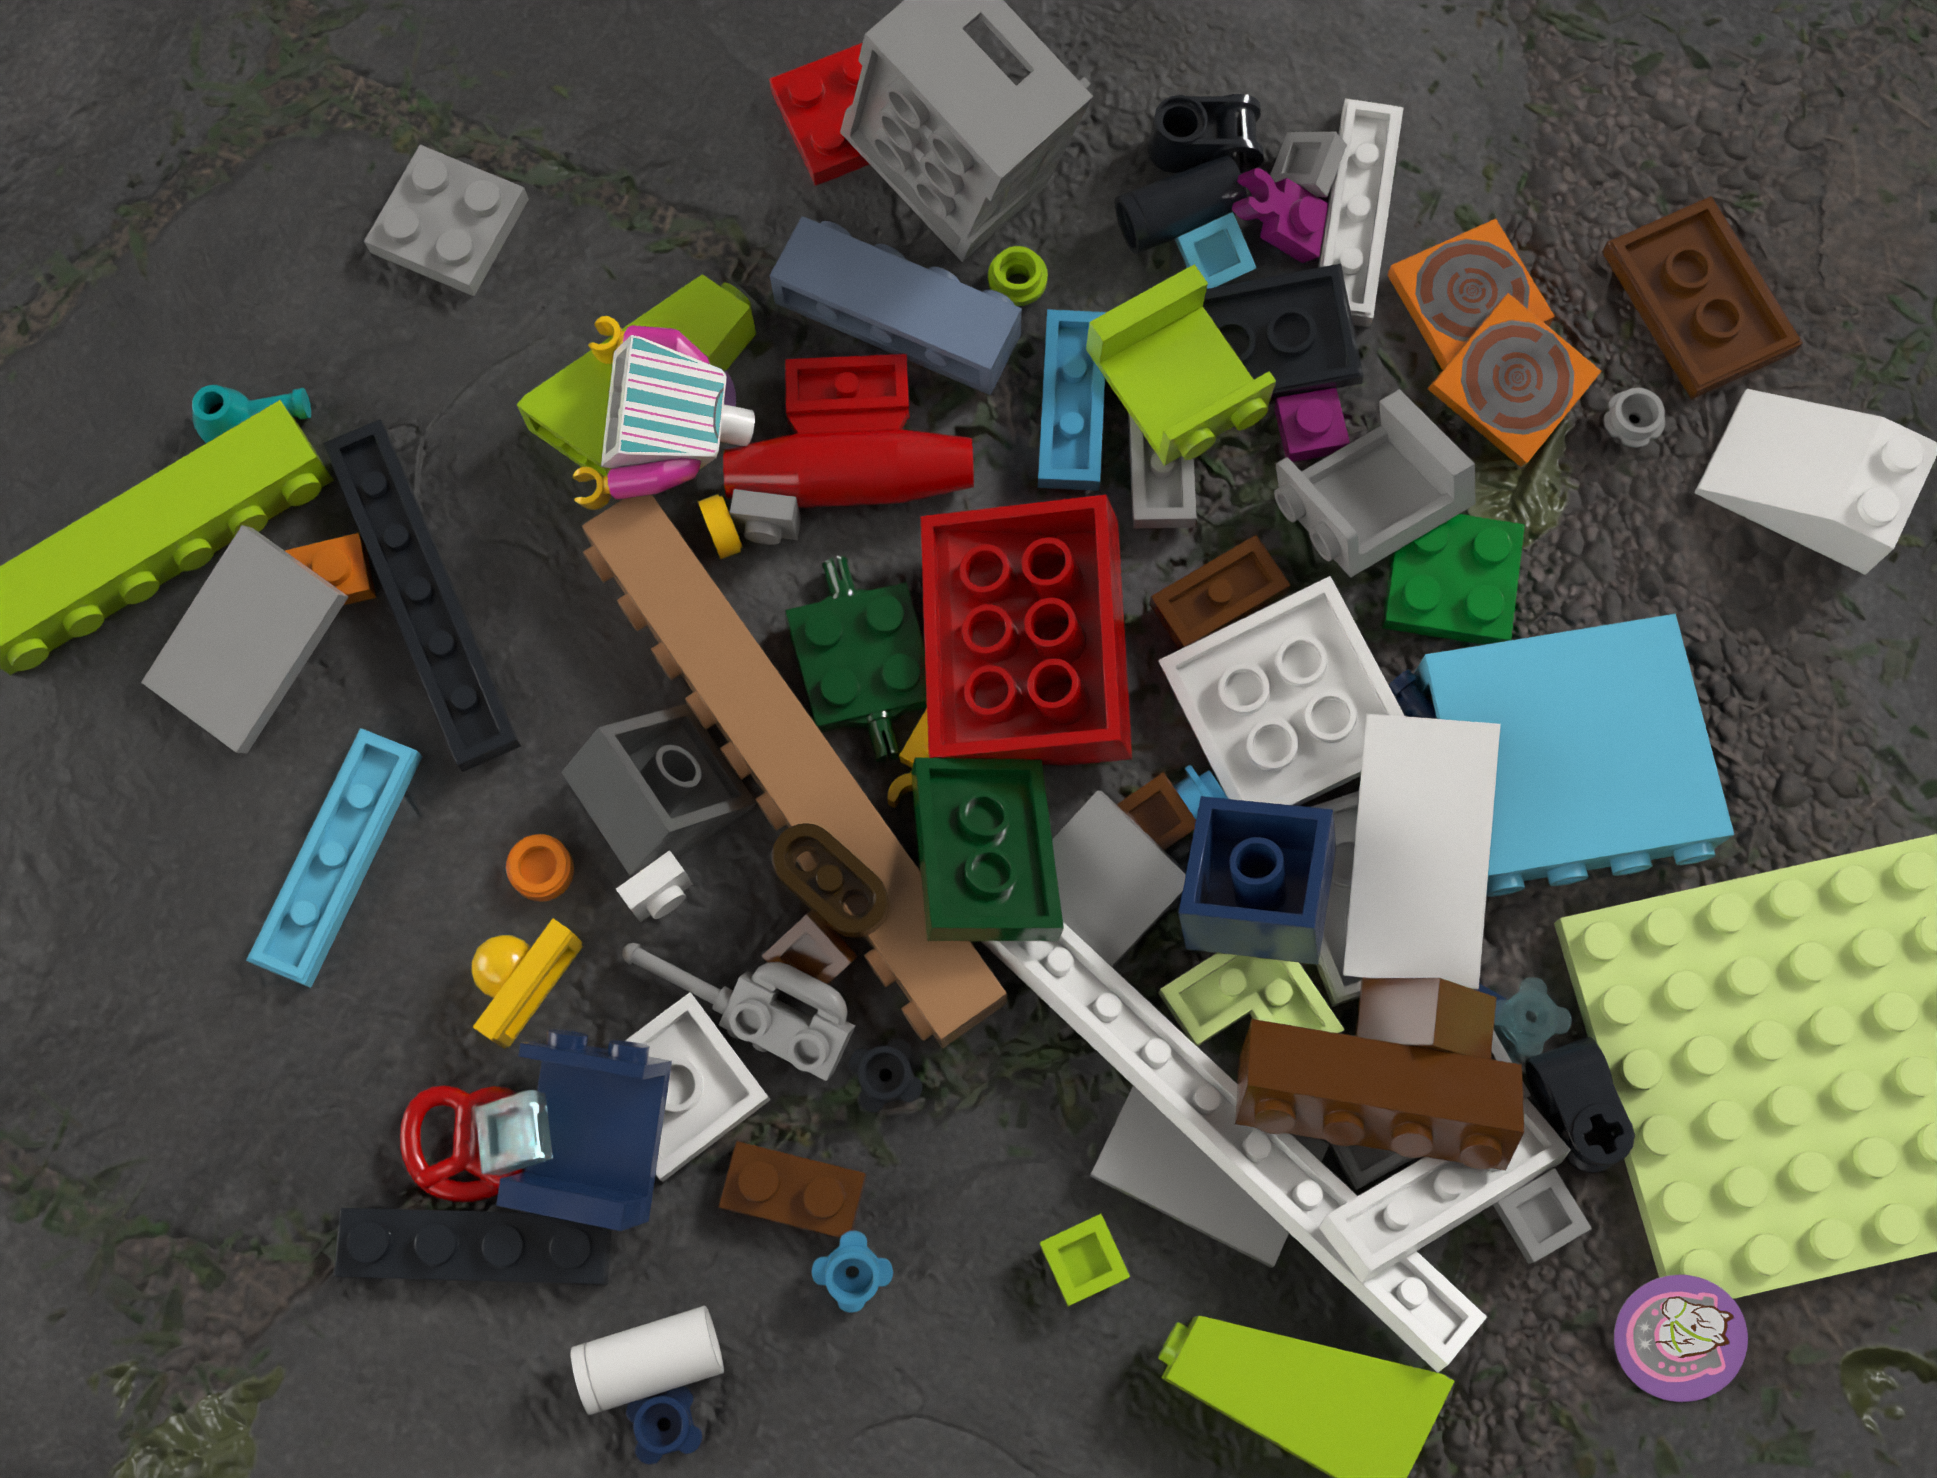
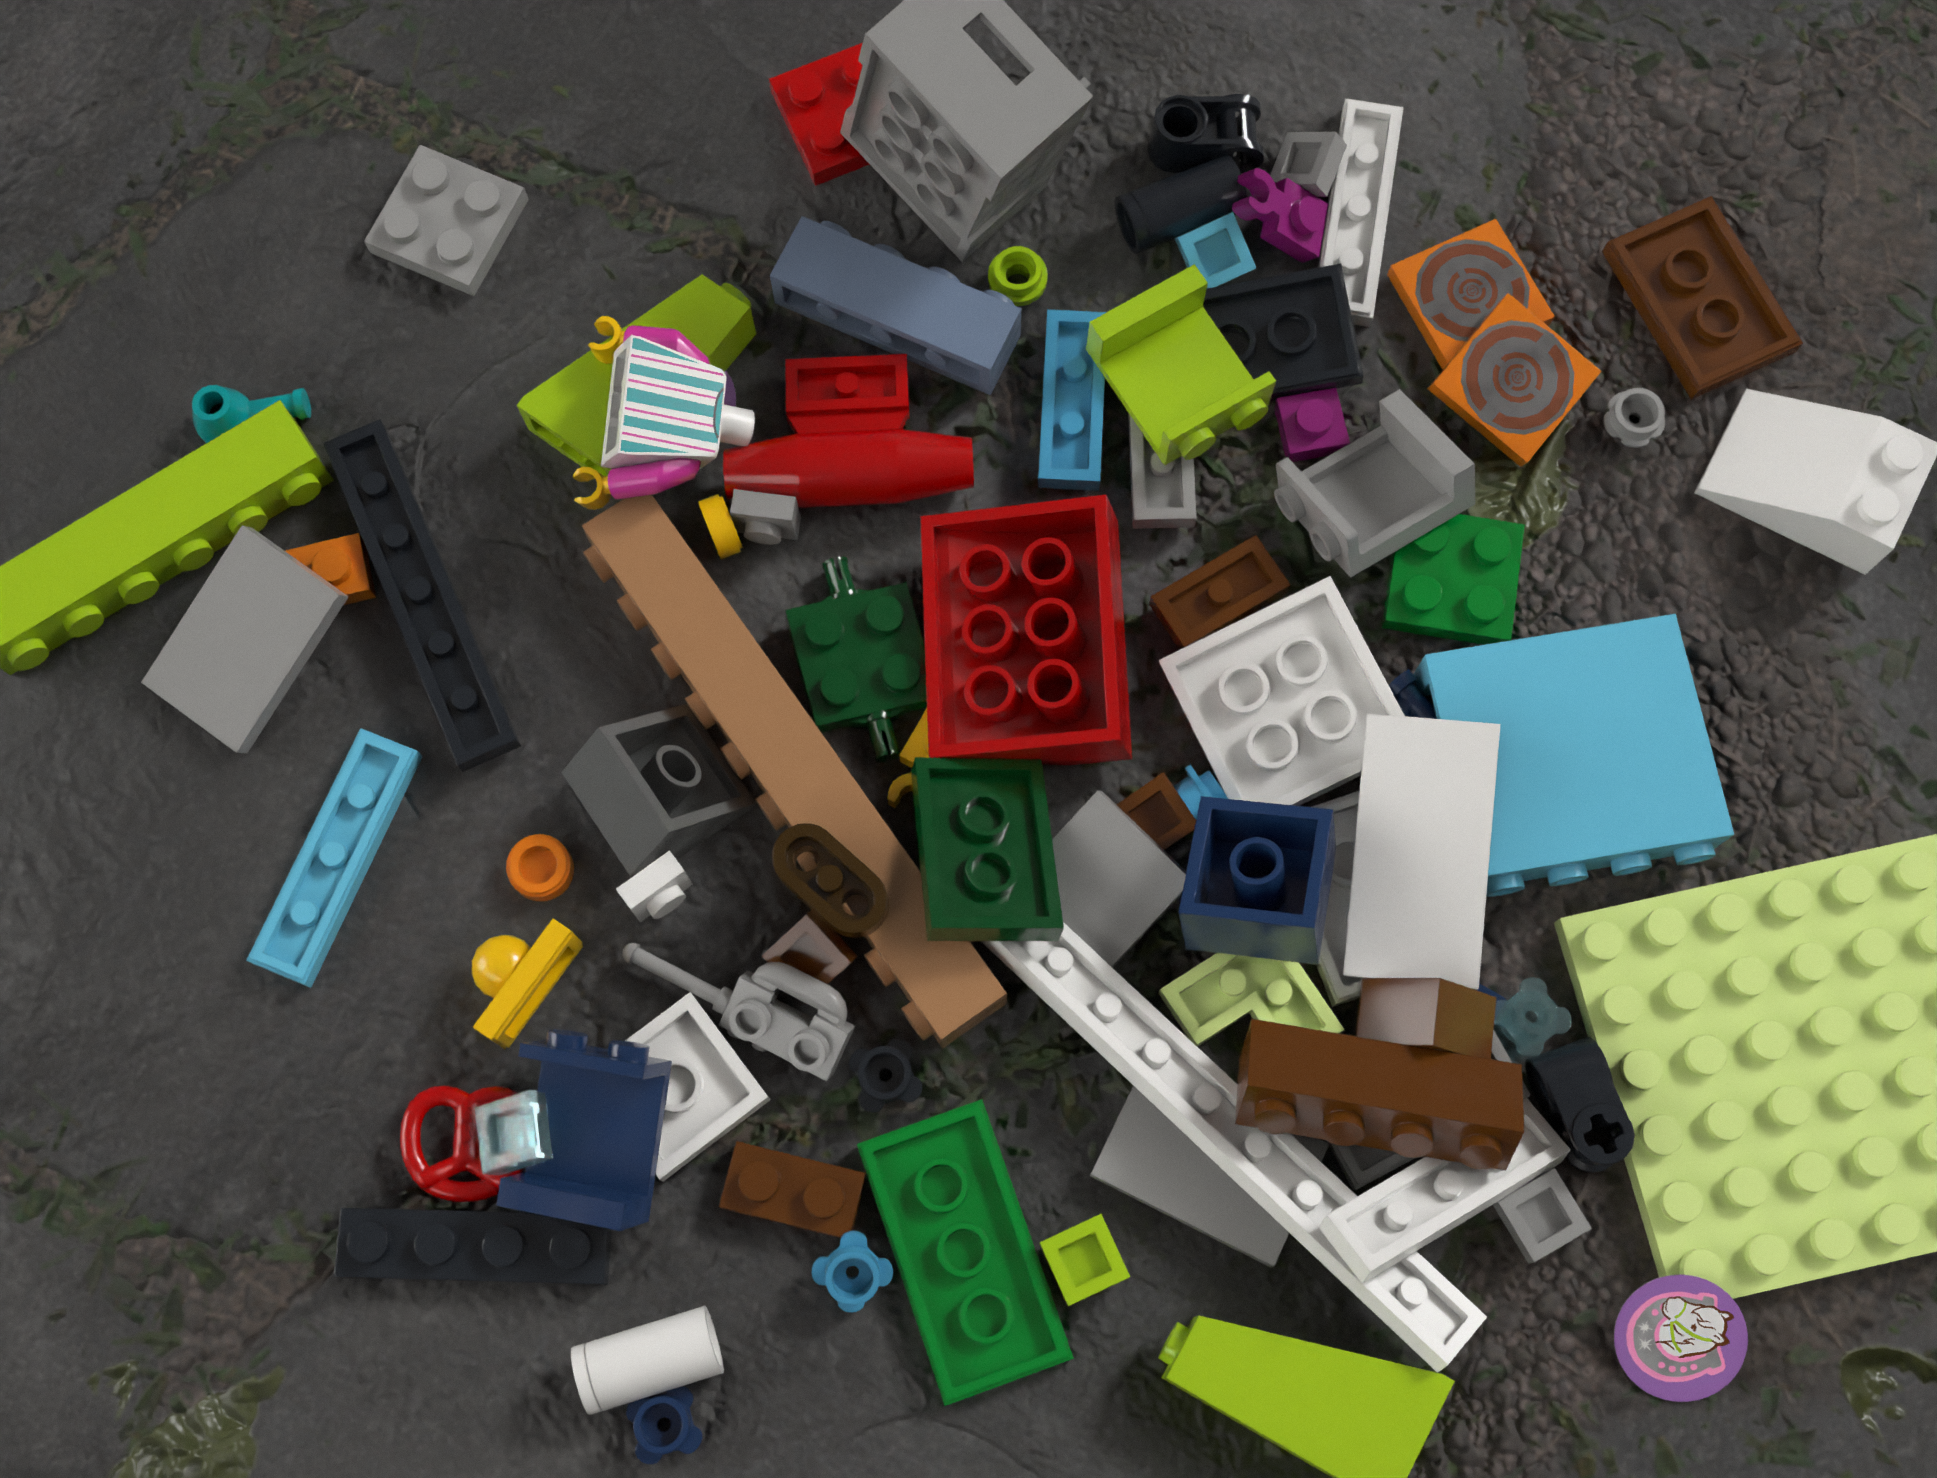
none -> green tile [857,1099,1074,1406]

